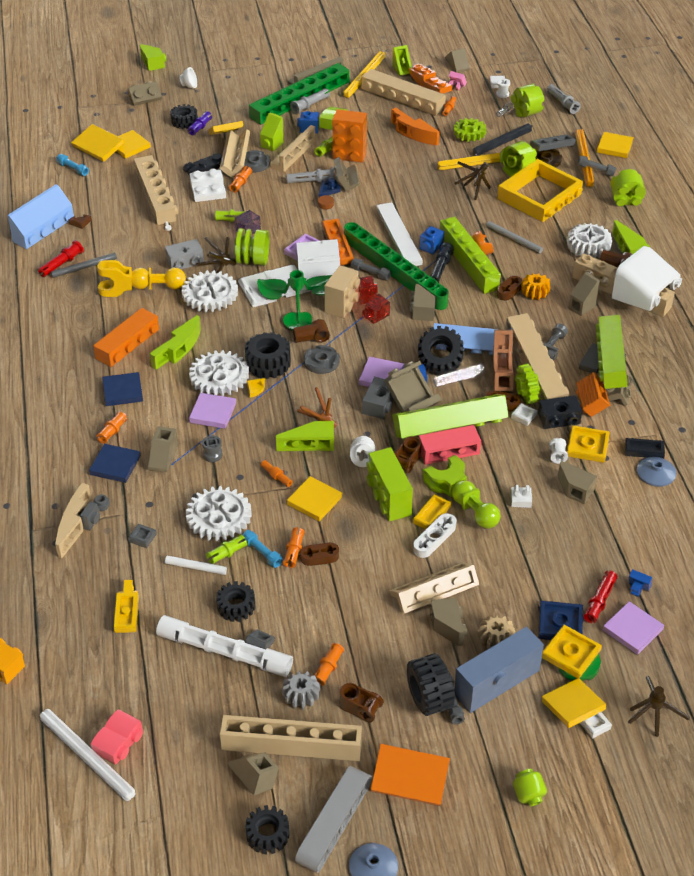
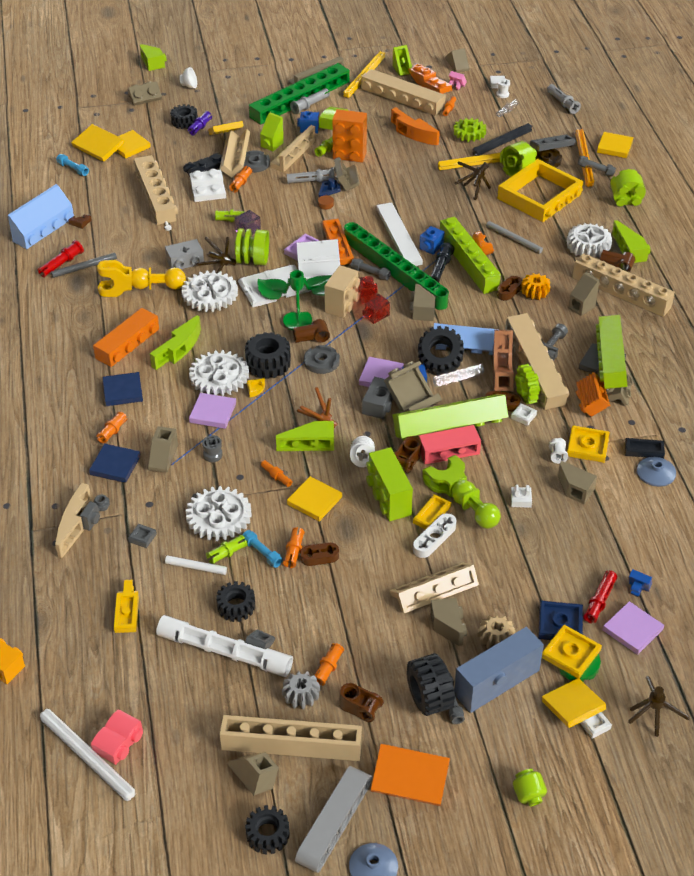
lime brick [510,83,544,117] -> none
black brick [538,395,583,429] -> none
white windscreen [612,246,682,311] -> none

